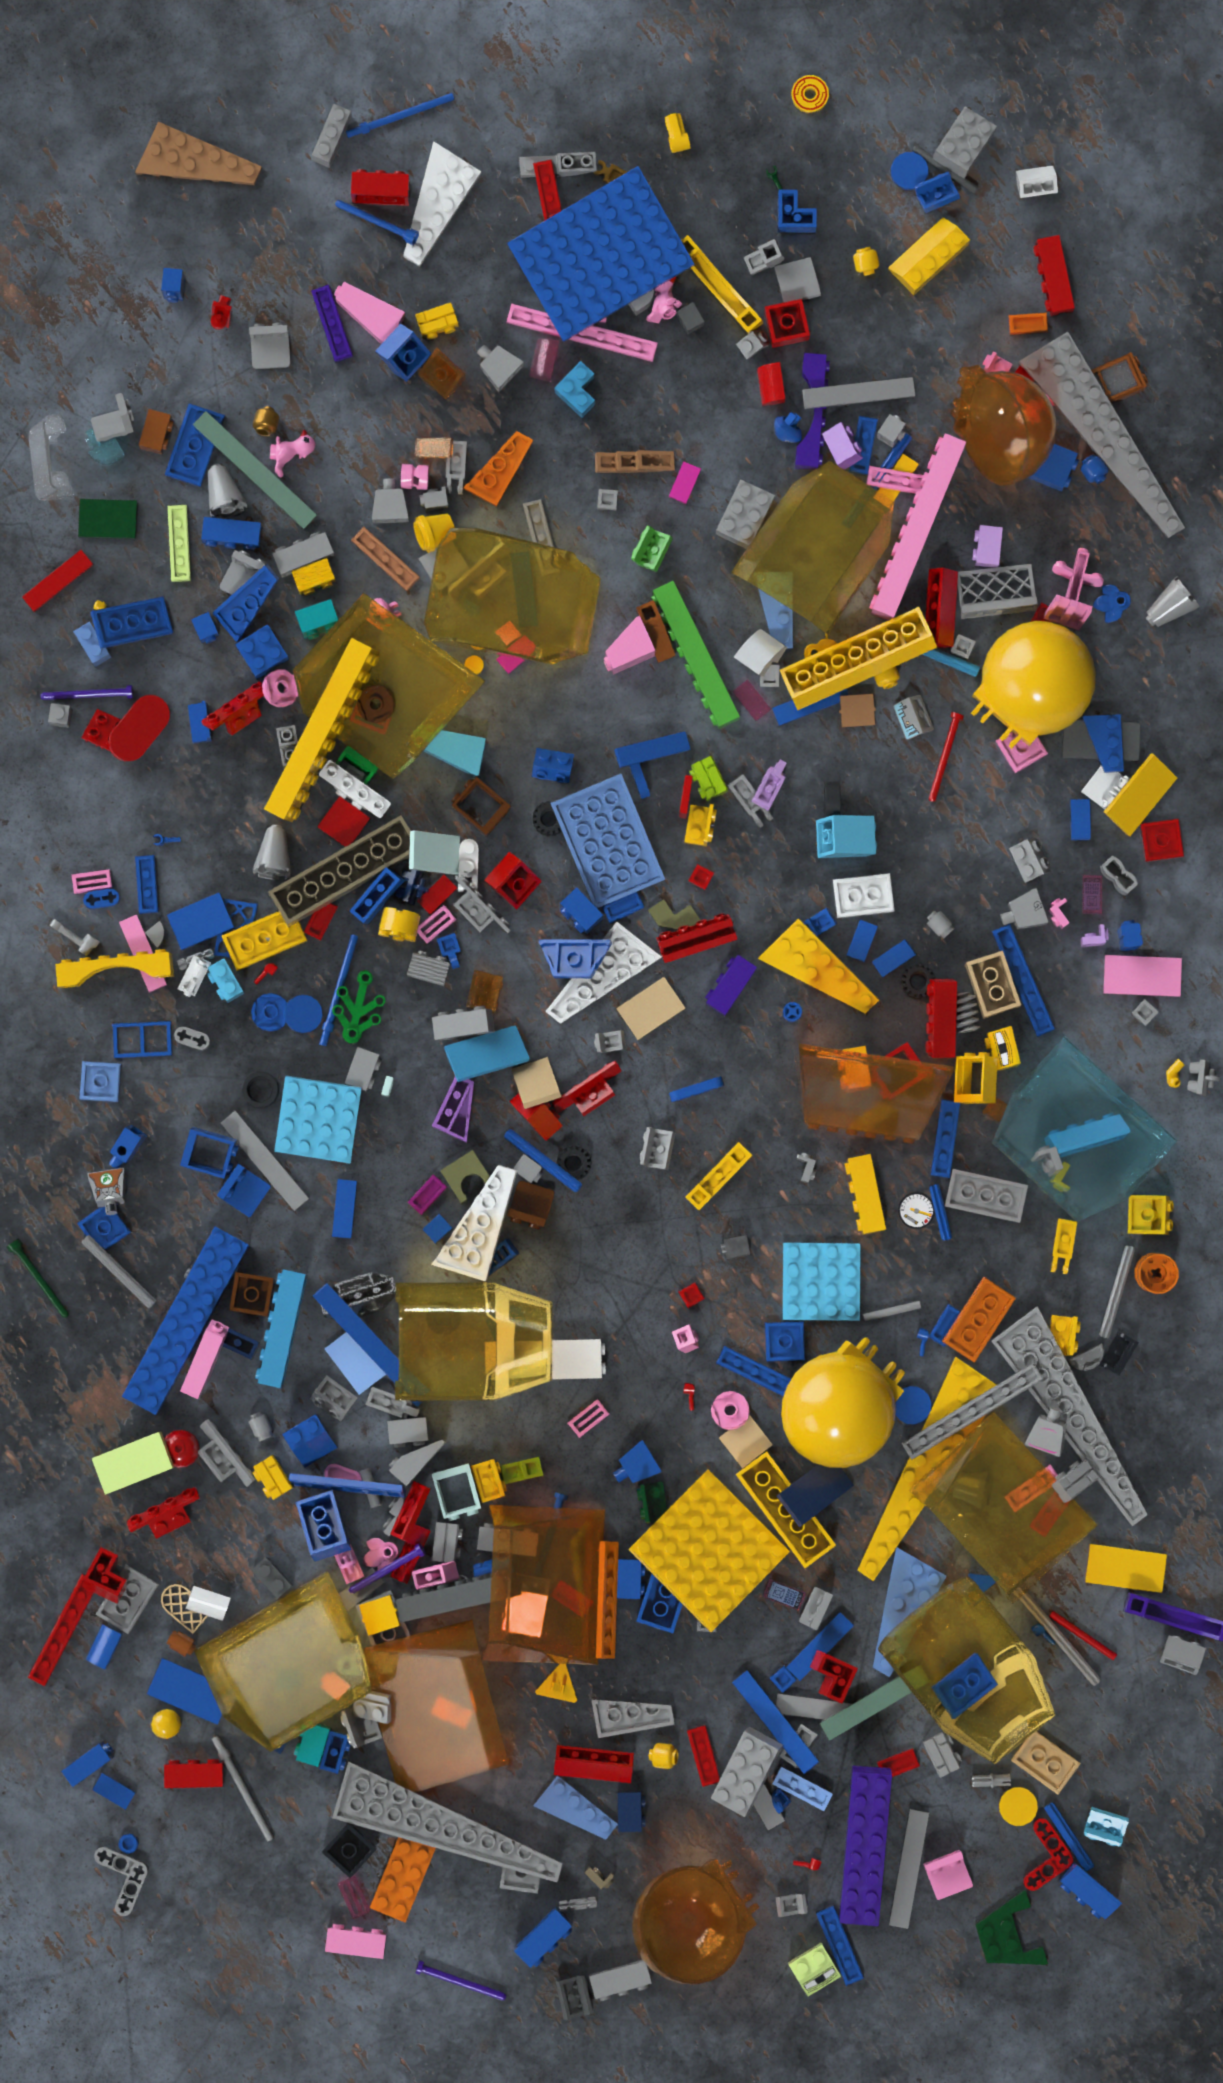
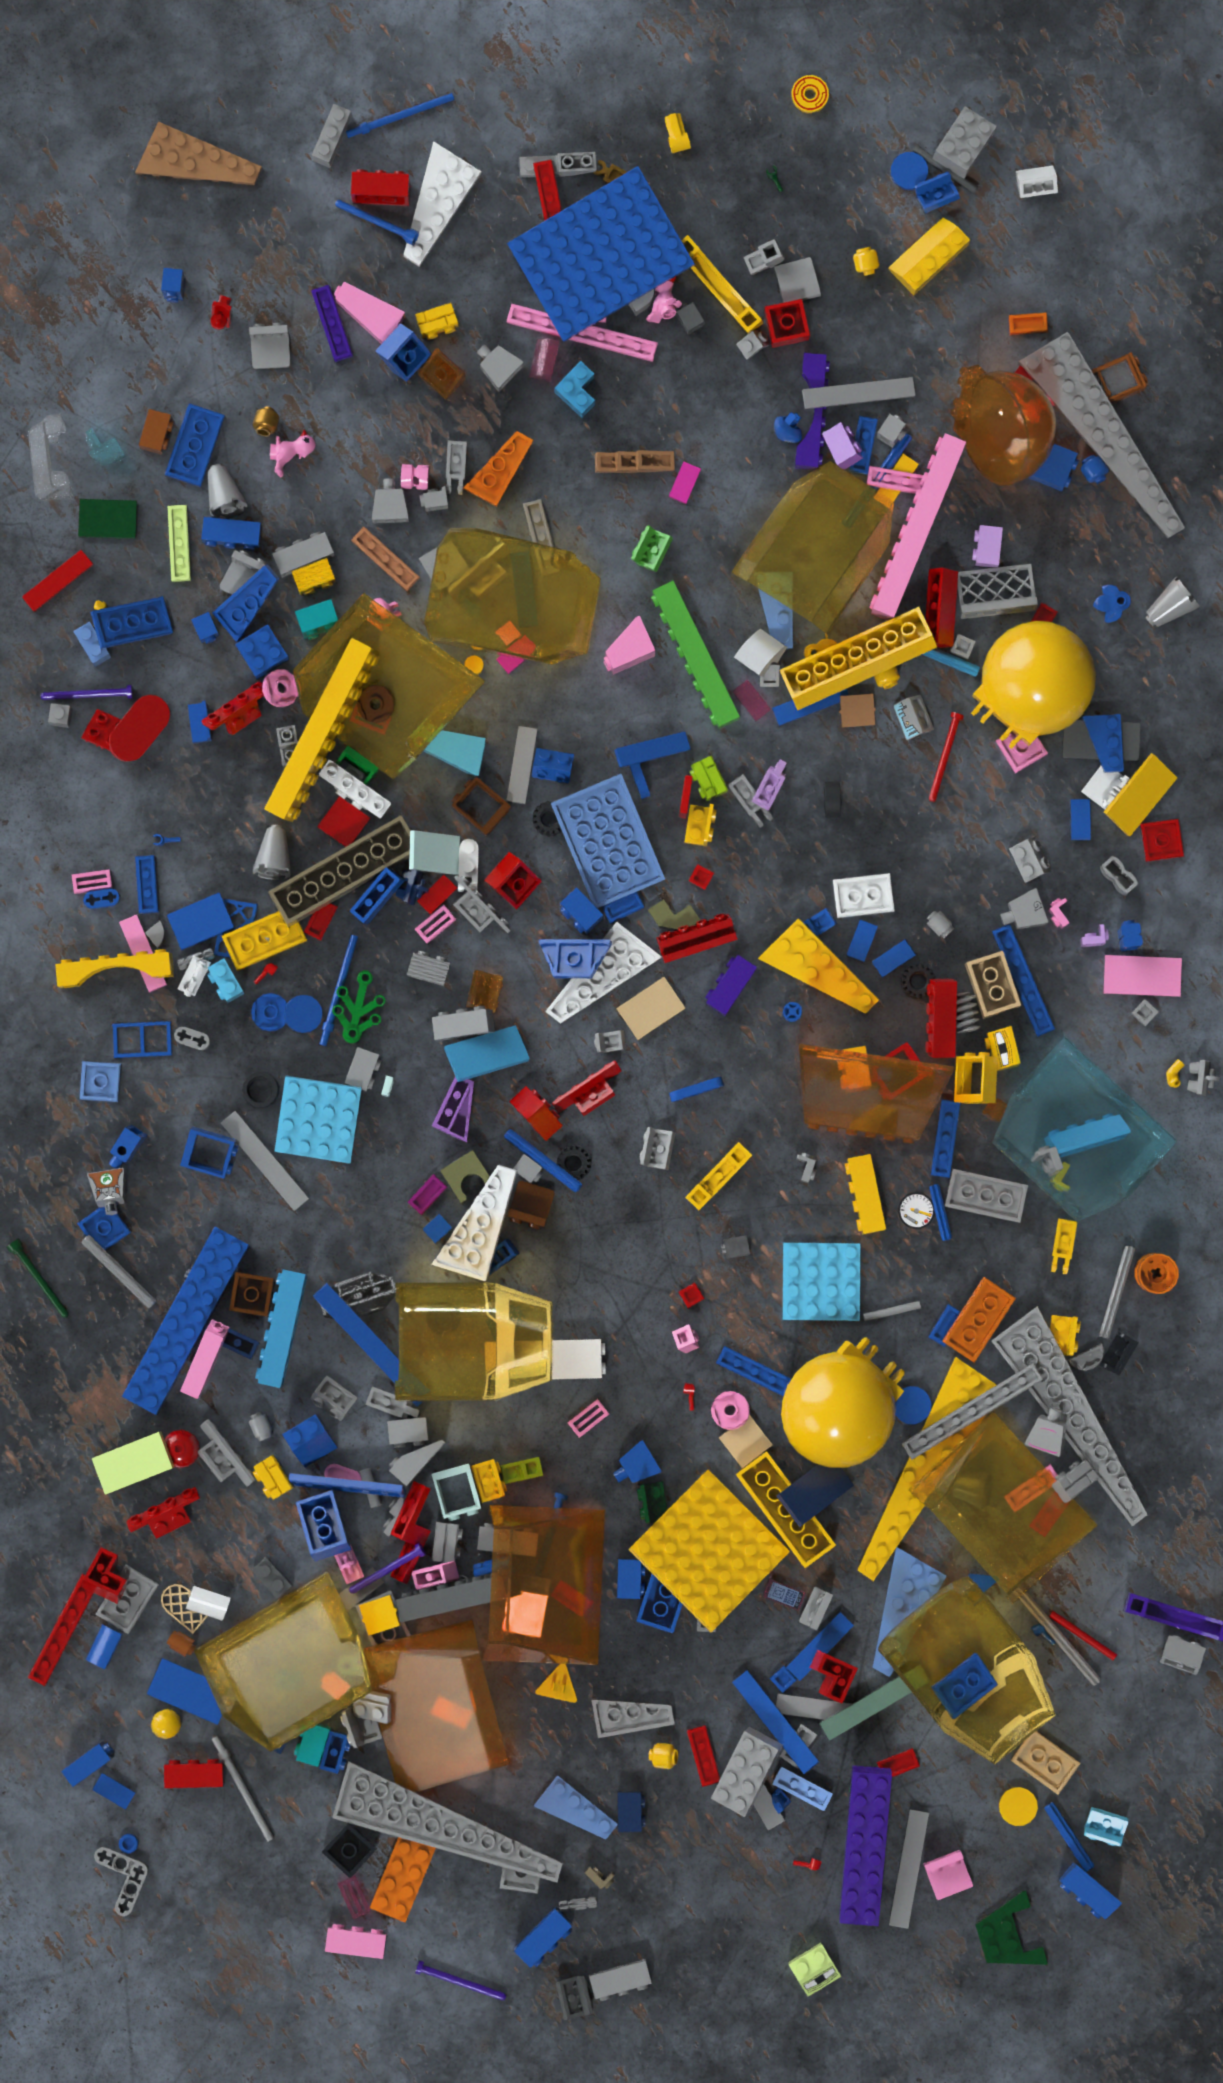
light grey brick [50,919,100,956] -> none
light grey bracket [91,393,134,442] -> none
sand green tile [193,411,317,529] -> none
blue bracket [217,1164,271,1217] -> none
light blue tile [325,1332,386,1395] -> none
blue tile [332,1179,357,1239] -> none
bright pink plate [363,1538,399,1570] -> none
yellow brick [378,907,420,942] -> none
yellow piece [413,513,456,553] -> none
clear orange tile [415,438,453,458] -> none
blue plate [437,933,461,969] -> none
tan tile [511,1057,561,1109] -> none
red brick [554,1745,634,1783] -> none
orange plate [596,1541,619,1659] -> none
light grey plate [597,489,618,511] -> none
clear orange windscreen [632,1859,759,1985] -> none
dark orange slope [636,600,676,663] -> none
light grey brick [716,479,775,550] -> none
red brick [757,362,785,406] -> none
blue tile [765,1322,805,1361] -> none
light grey bracket [776,1894,808,1917] -> none
blue brick [778,190,817,233] -> none
medium azure slope [816,815,877,858] -> none
blue tile [816,1905,864,1986] -> none
blue hand [916,1328,929,1356] -> none
light grey brick [922,1732,962,1778] -> none
light grey axle [971,1773,1011,1788] -> none
bright pink bracket [983,351,1013,382] -> none
red beam [1023,1818,1073,1891] -> none
red brick [1033,235,1075,317] -> none
bright pink piece [1044,548,1104,630] -> none
clear pink tile [1082,875,1102,914] -> none
yellow tile [1085,1544,1167,1593] -> none
yellow plate [1128,1195,1174,1235] -> none
none -> light grey tile [507,726,538,804]

